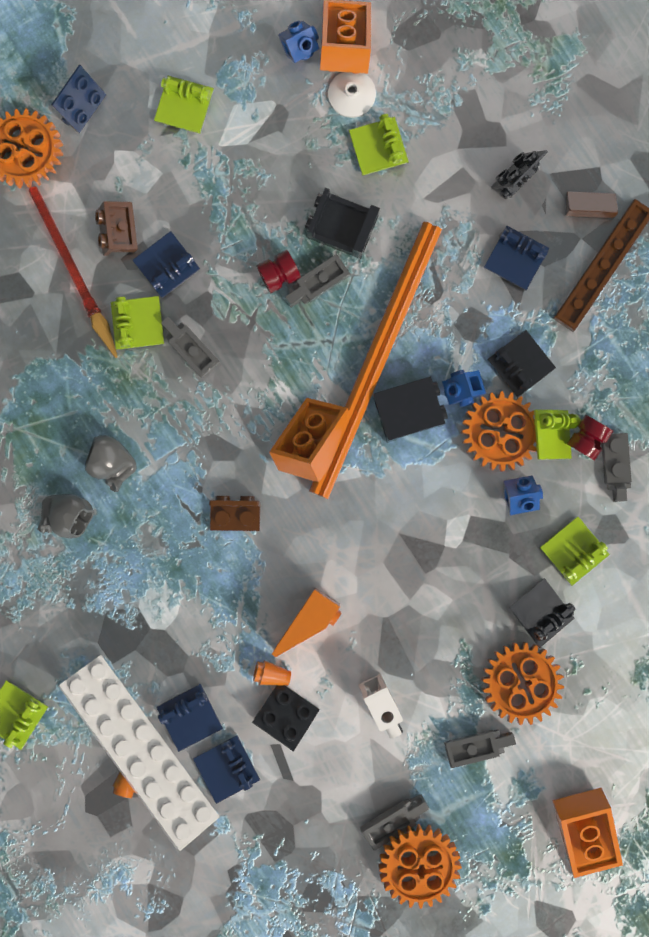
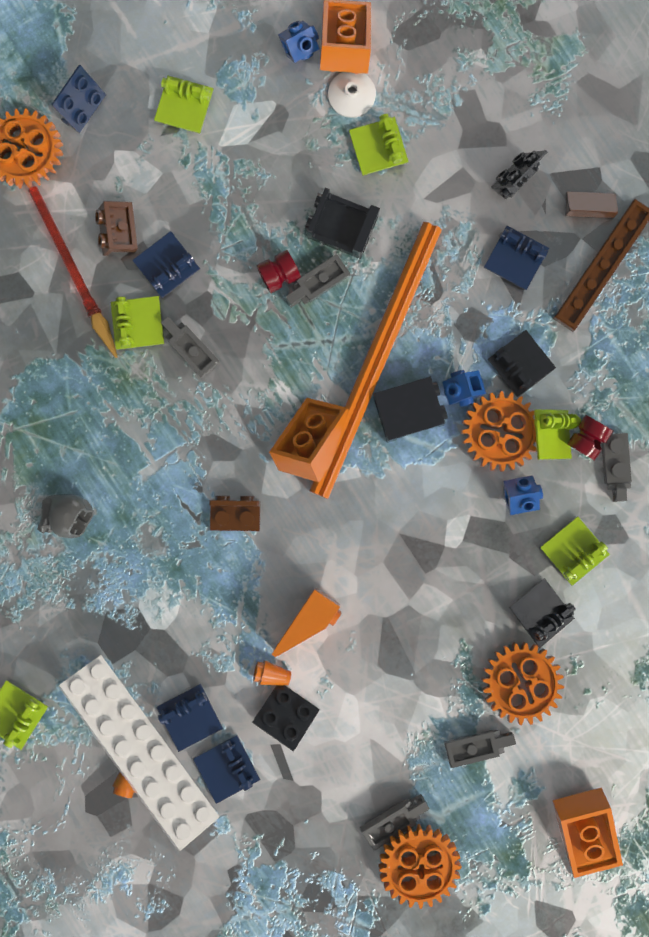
dark grey piece [85,435,137,492] -> none
white torso [359,674,403,738] -> none

